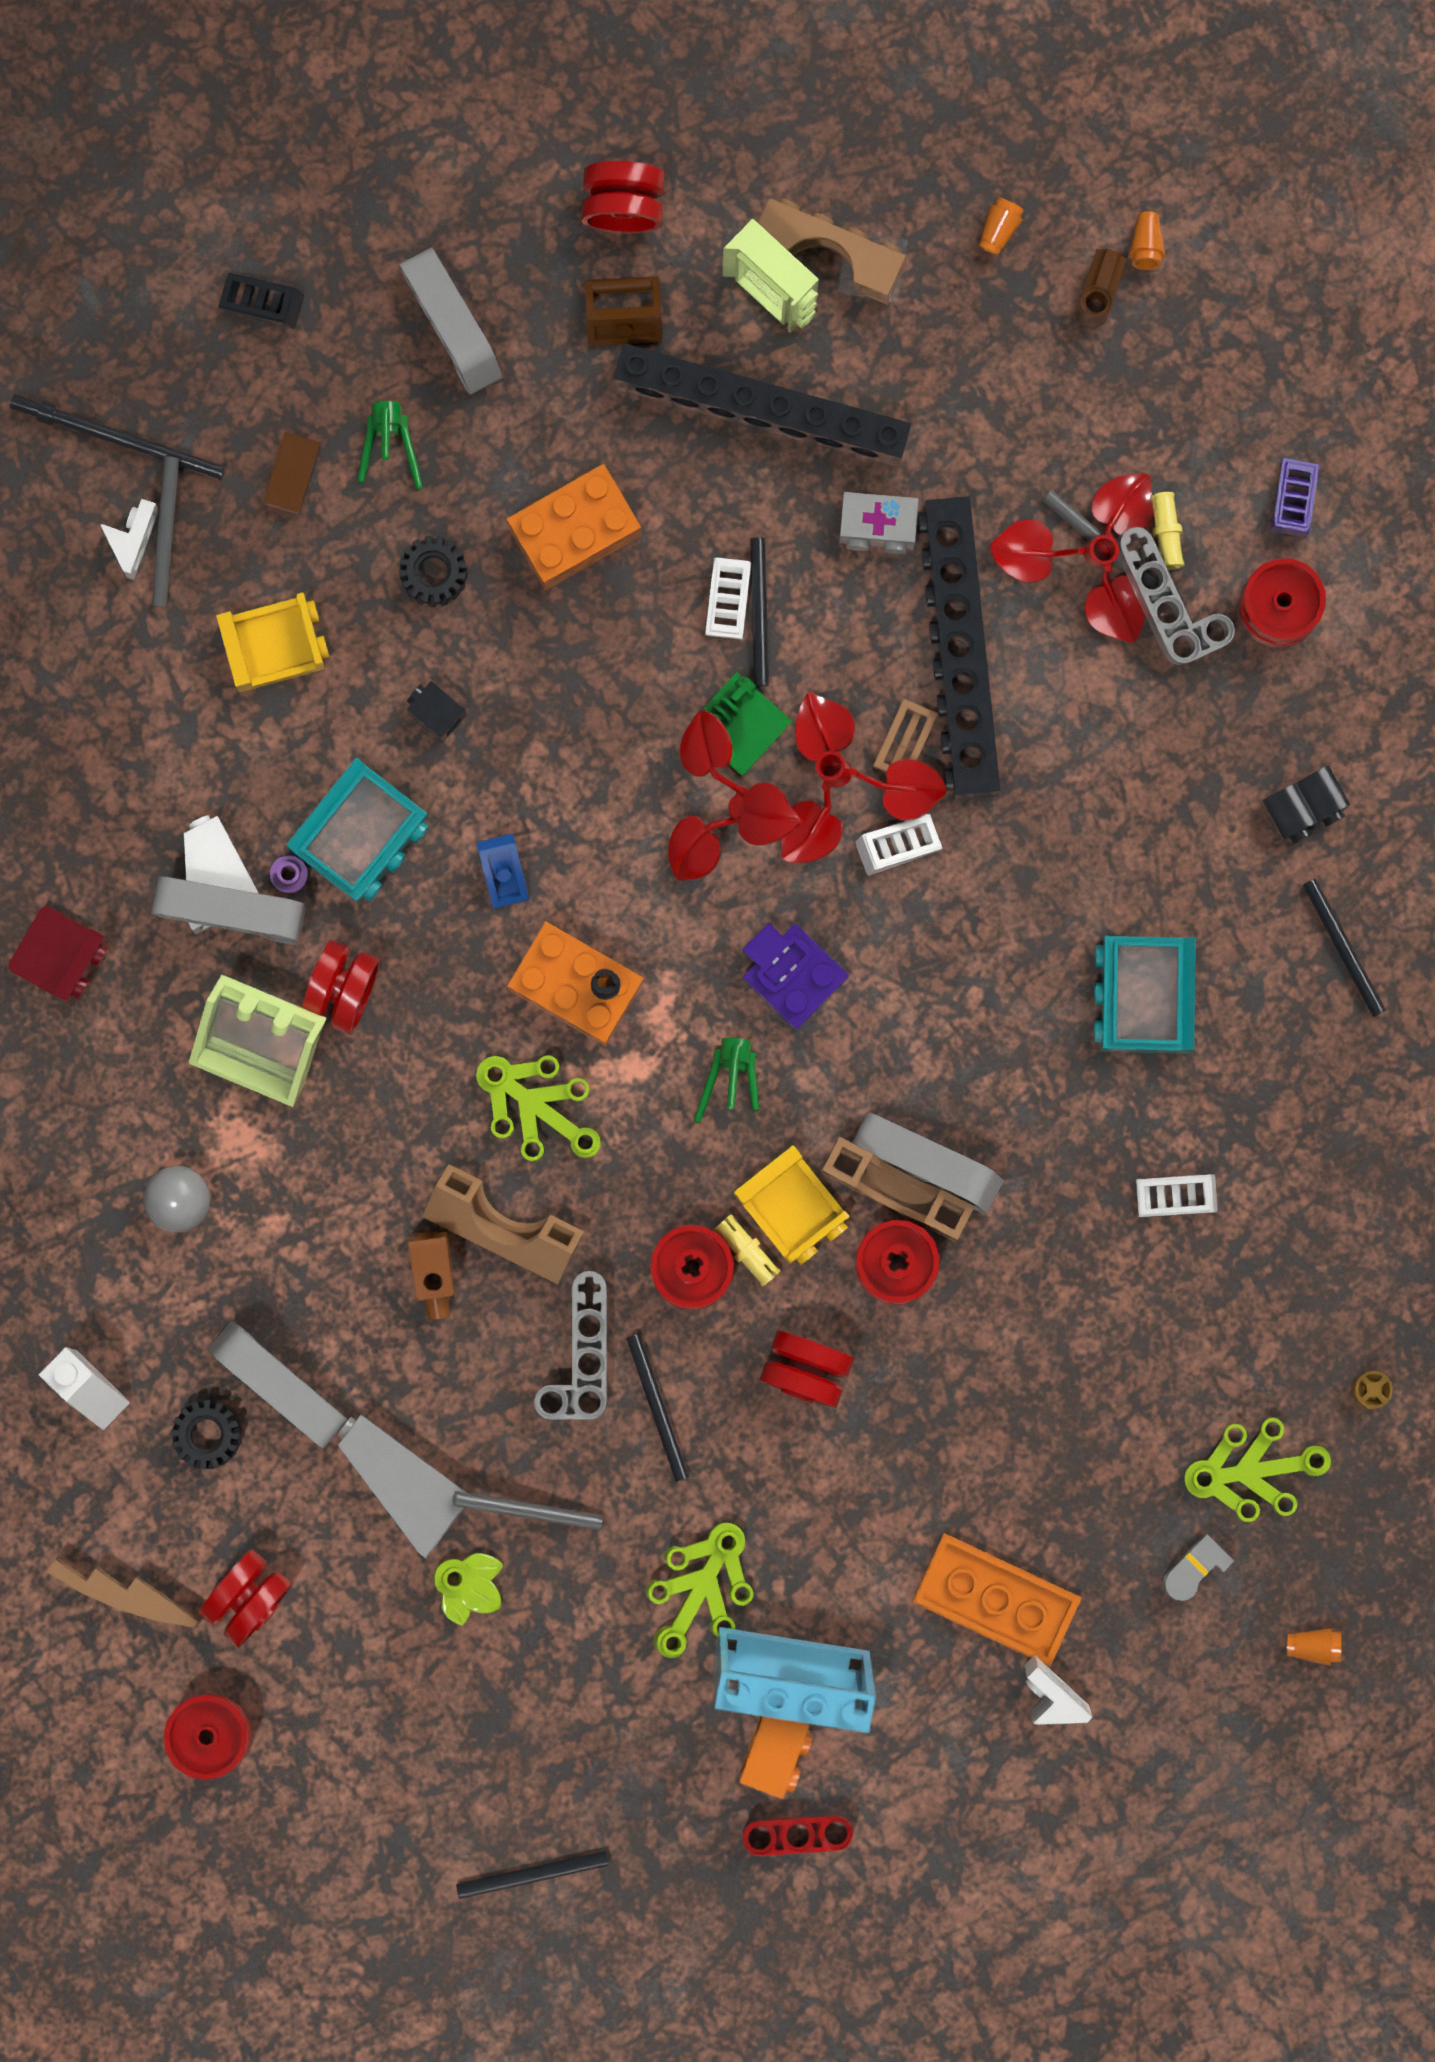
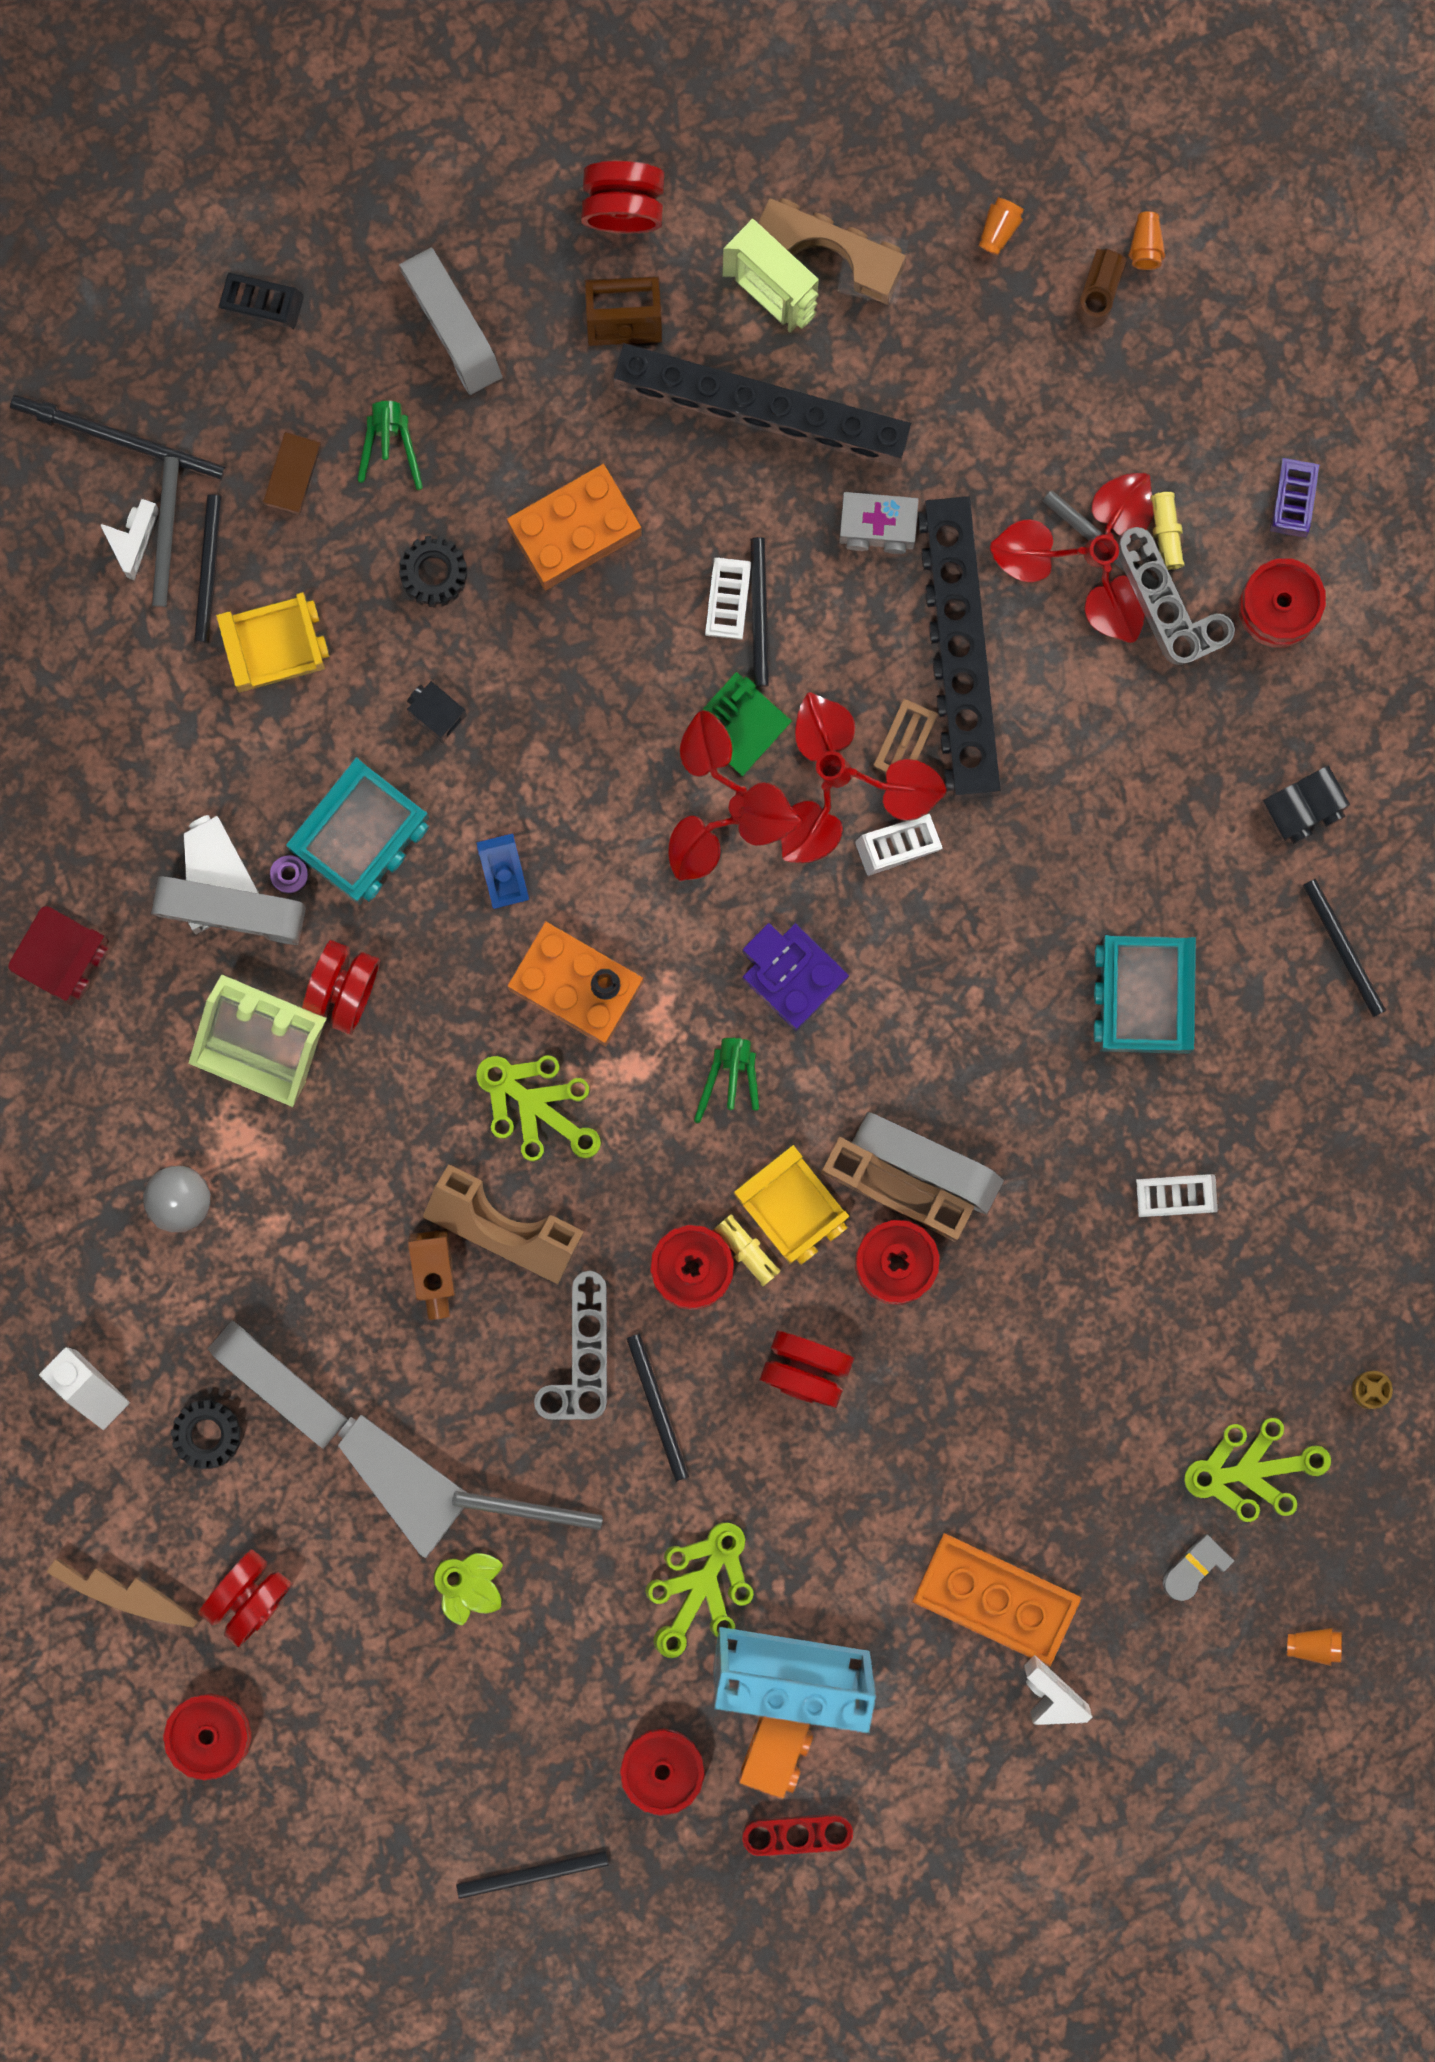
none -> black bar [194,495,222,644]
none -> red wheel [620,1728,705,1816]

